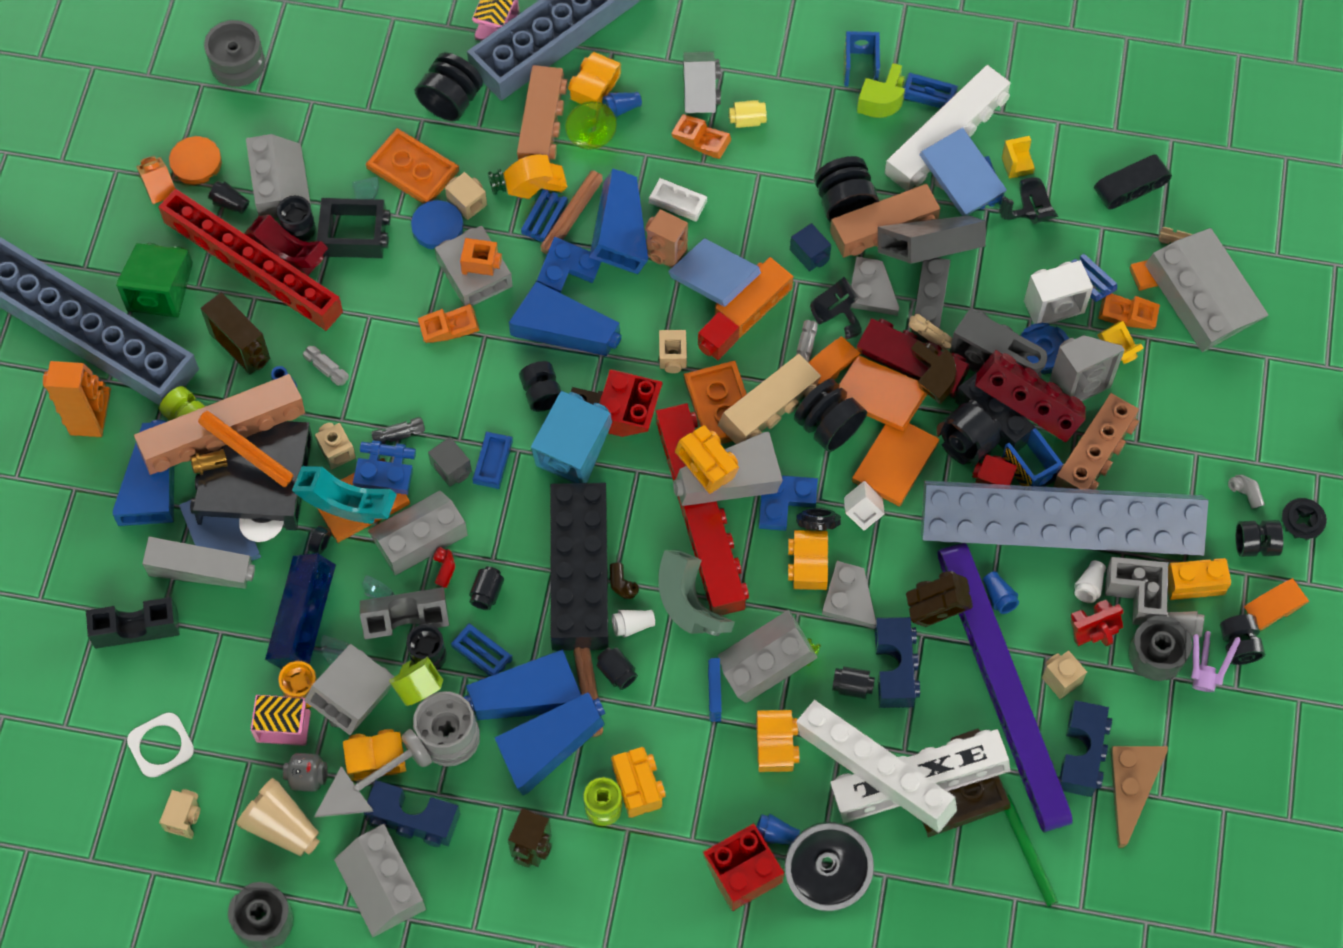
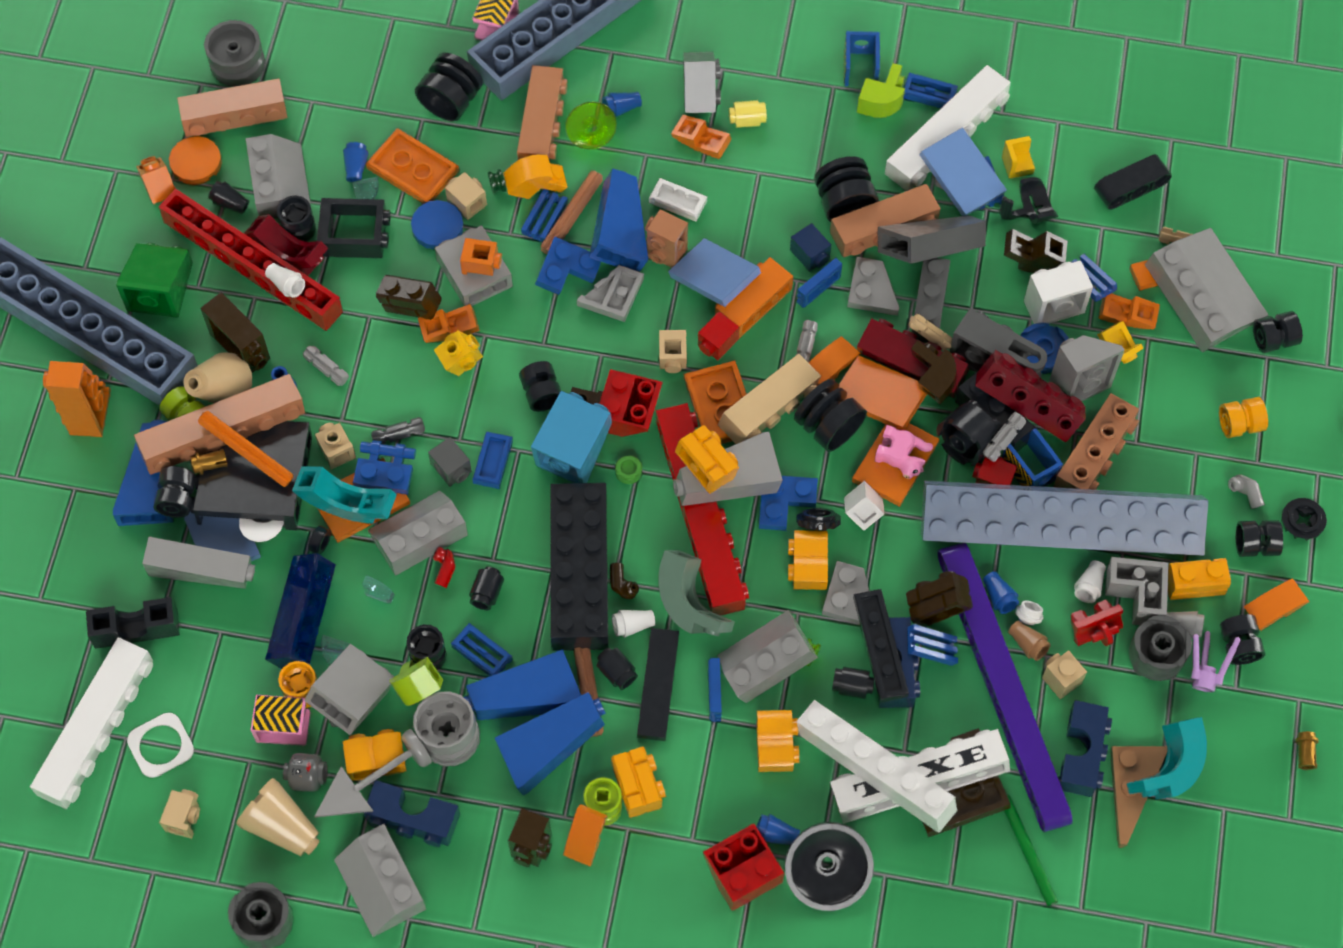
dark grey arch [360,587,449,639] -> none
blue slope [509,281,622,356] -> none
light orange brick [568,52,621,111] -> none
black helmet [810,277,862,339] -> none
none -> white brick [30,637,153,810]
none -> black wheel [153,466,196,518]
none -> nougat brick [177,79,288,137]
none -> tan cone [184,352,252,403]
none -> white cone [265,263,305,298]
none -> blue cone [343,142,369,183]
none -> dark brown brick [376,275,442,320]
none -> yellow brick [434,330,483,376]
none -> orange slope [564,804,608,867]
none -> light grey wing [577,265,644,322]
none -> bright green tile [615,455,642,484]
none -> black tile [637,628,679,741]
none -> blue tile [796,258,842,308]
none -> black tile [853,589,909,703]
none -> bright pink animal [875,425,933,479]
none -> blue tile [908,624,958,666]
none -> light grey axle [983,412,1026,462]
none -> dark brown brick [1004,229,1068,273]
none -> medium nougat cone [1008,621,1051,661]
none -> white plate [1015,601,1044,625]
none -> teal arch [1127,717,1207,800]
none -> light orange wheel [1219,397,1268,438]
none -> black wheel [1253,311,1303,353]
none -> pearl gold pin [1295,731,1319,770]

